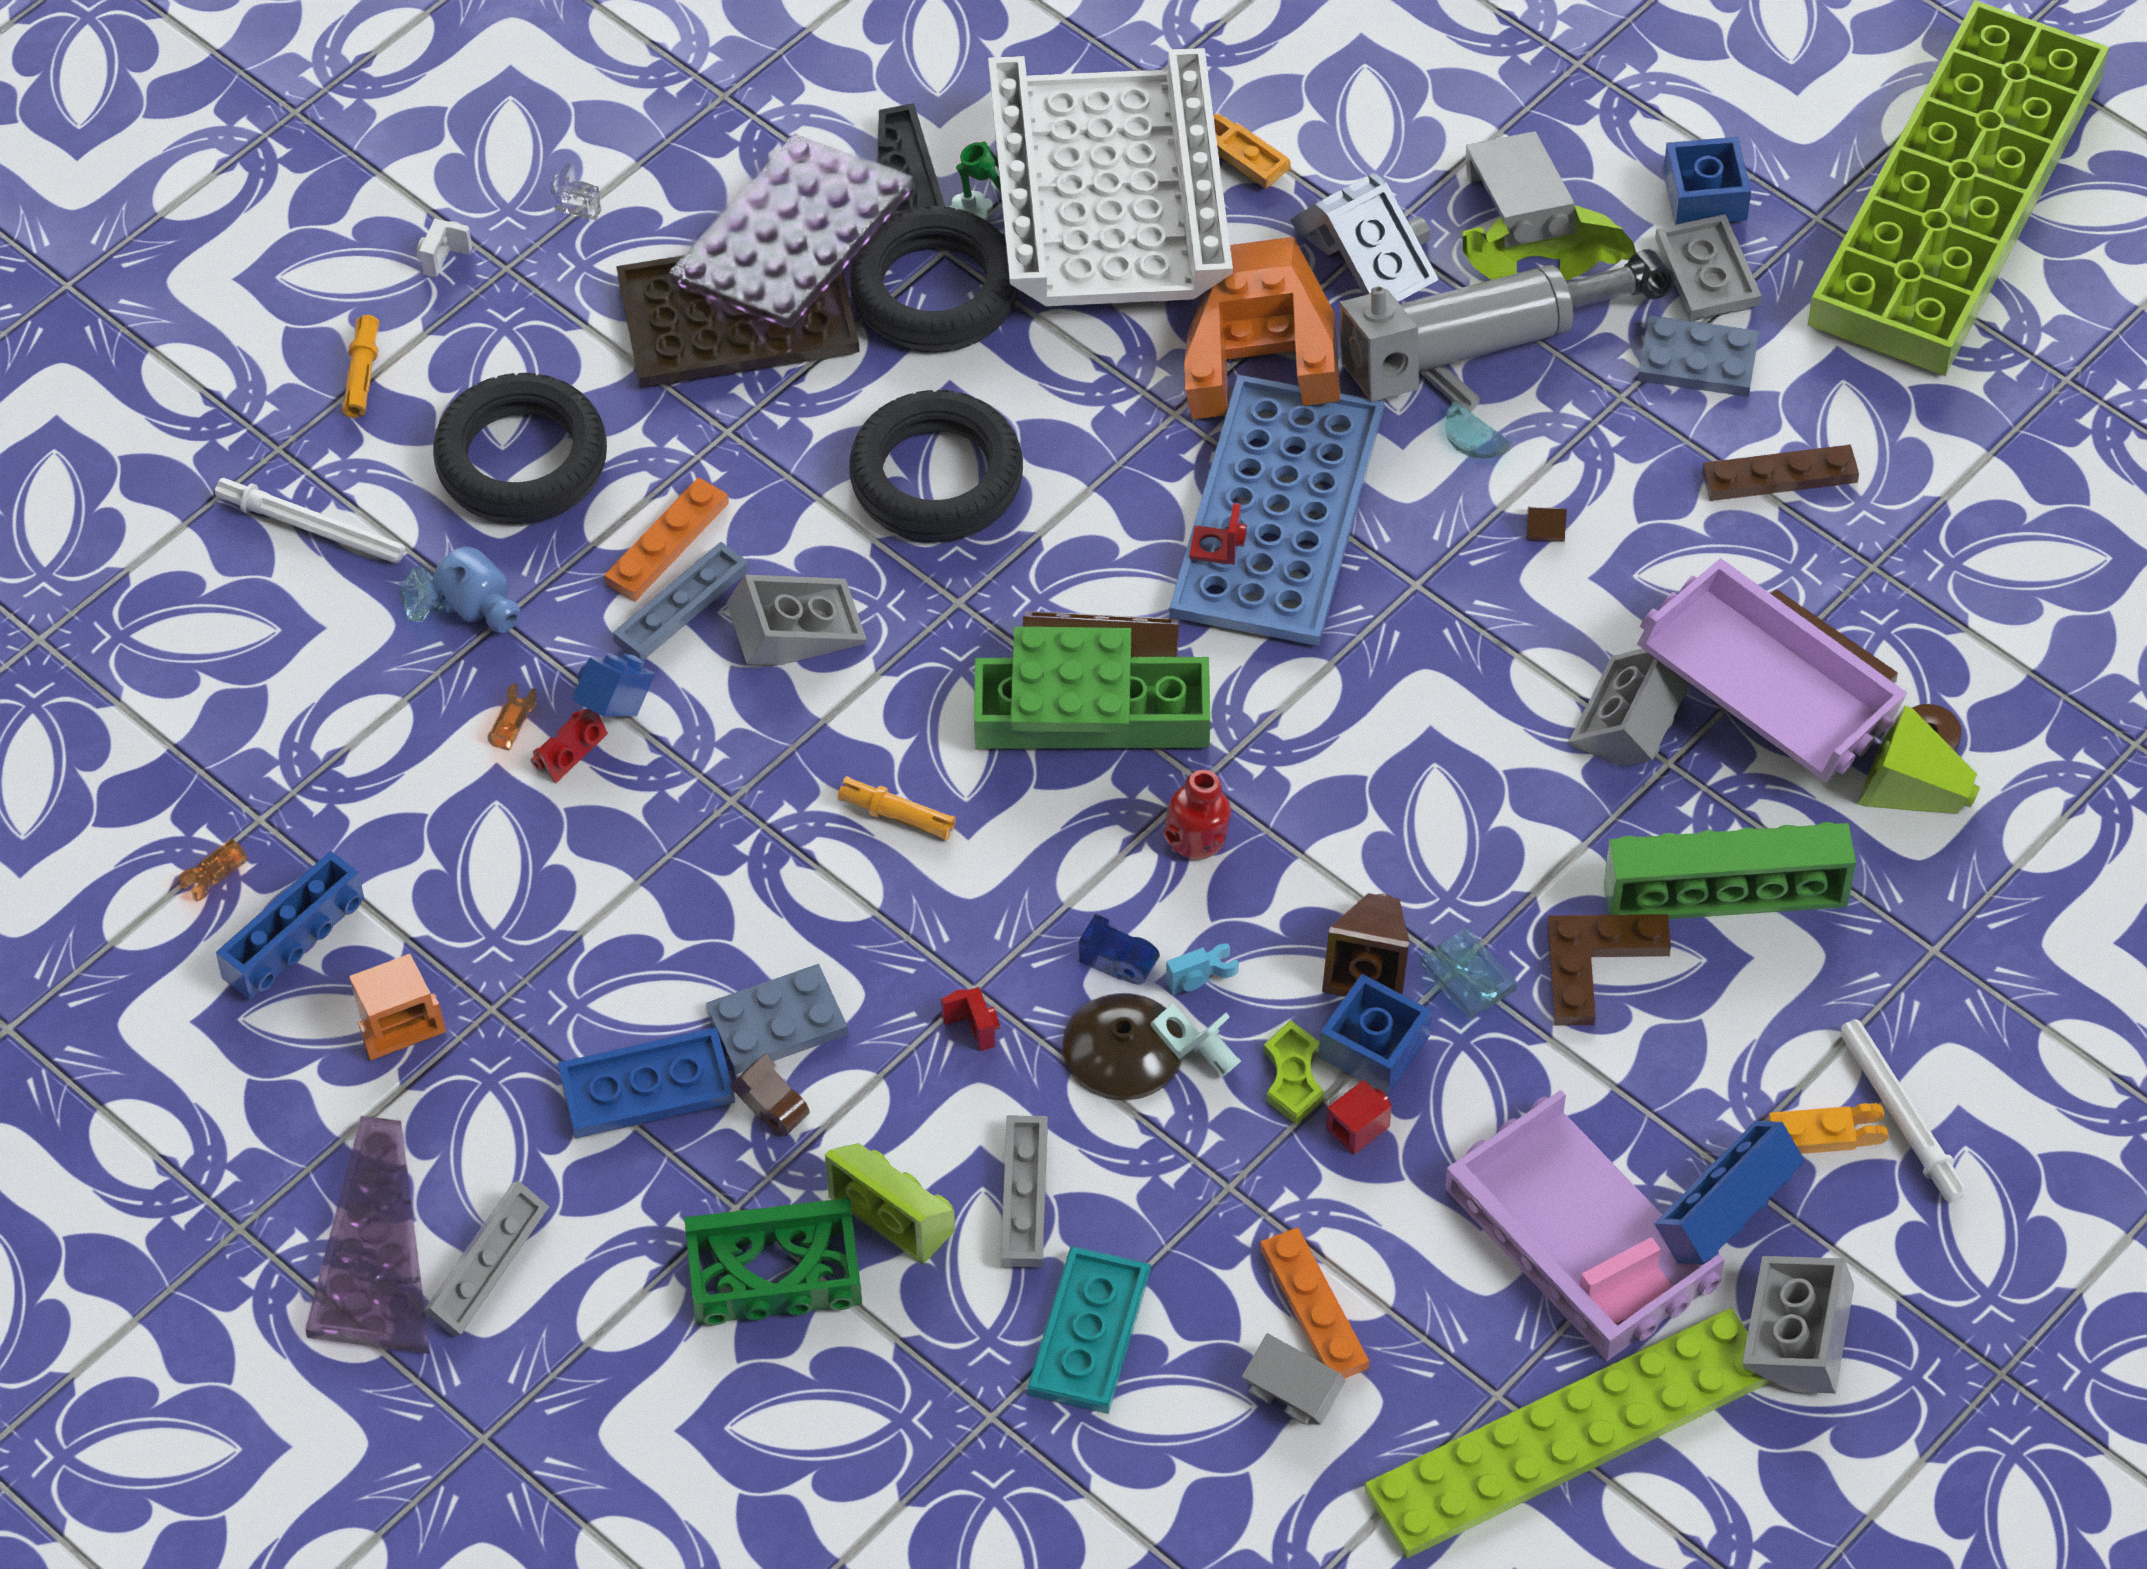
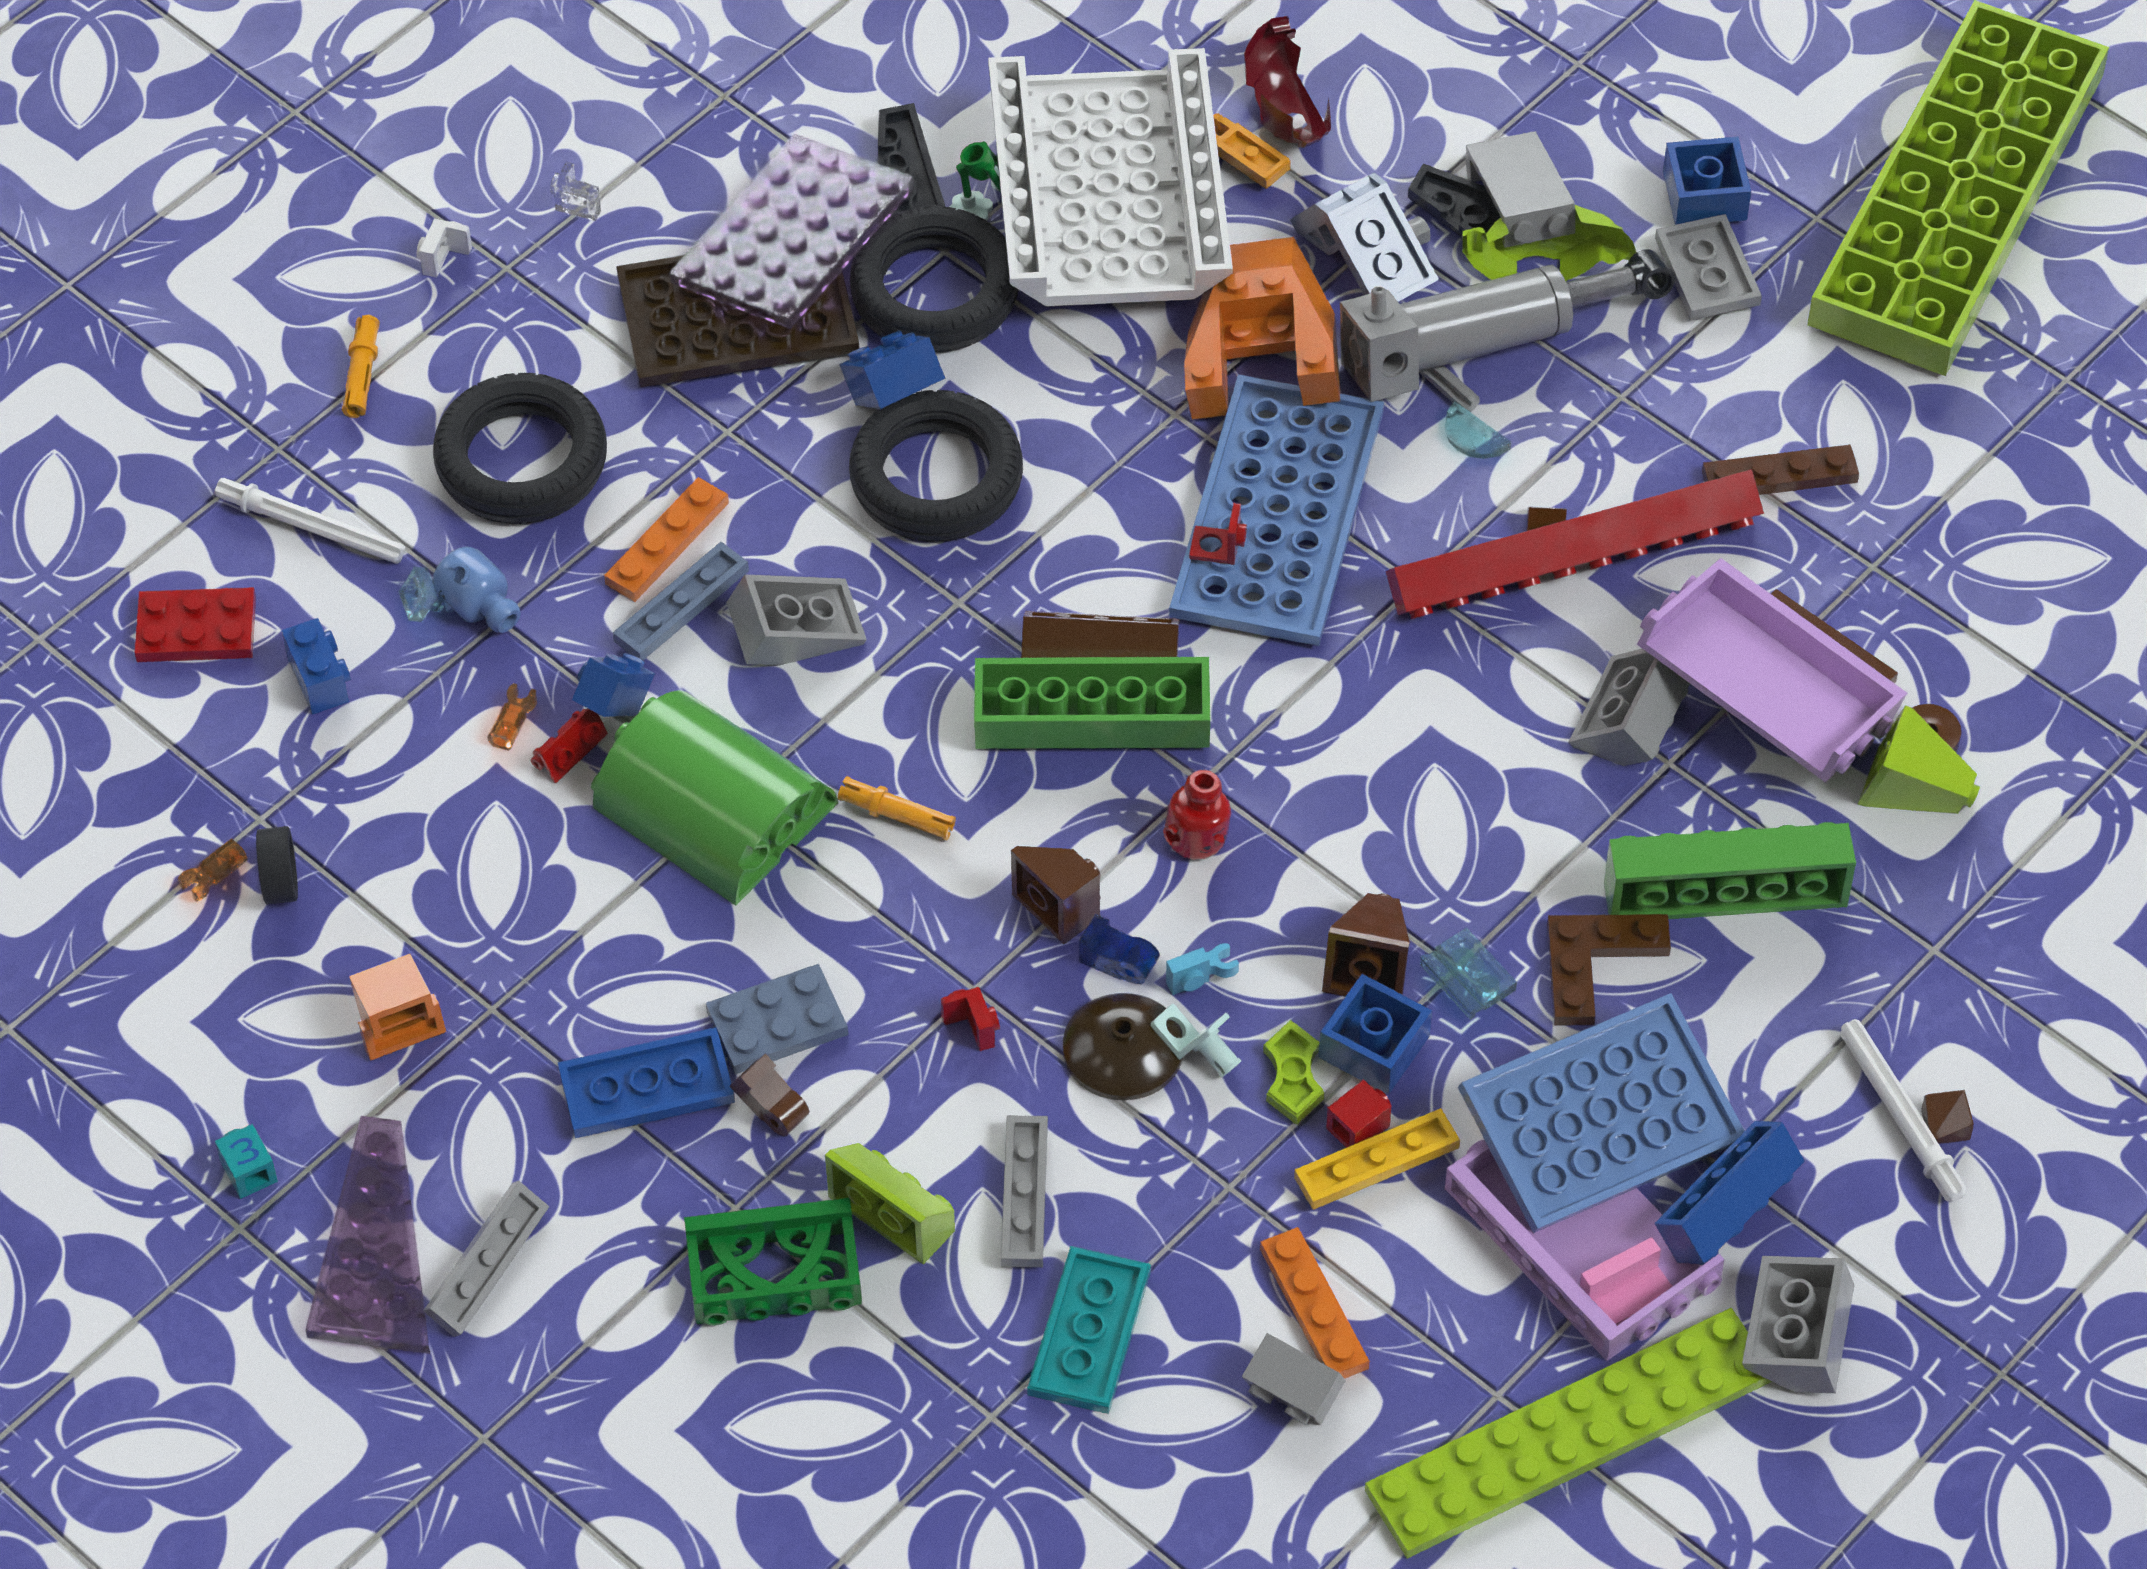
blue brick [215,851,364,1000] -> none
bright green plate [1011,627,1131,733] -> none
sand blue plate [1638,315,1759,397] -> none
light orange hinge [1768,1103,1889,1154] -> none
none -> red plate [135,587,256,662]
none -> teal brick [215,1124,278,1199]
none -> black tyre [256,826,298,904]
none -> blue brick [281,618,351,715]
none -> bright green cylinder [591,690,838,906]
none -> blue brick [839,331,946,409]
none -> reddish brown slope [1011,846,1101,944]
none -> dark red animal [1244,16,1331,148]
none -> yellow plate [1294,1108,1460,1210]
none -> red brick [1385,469,1764,619]
none -> black wing [1408,164,1501,237]
none -> medium blue plate [1458,993,1745,1234]
none -> reddish brown slope [1921,1090,1974,1144]

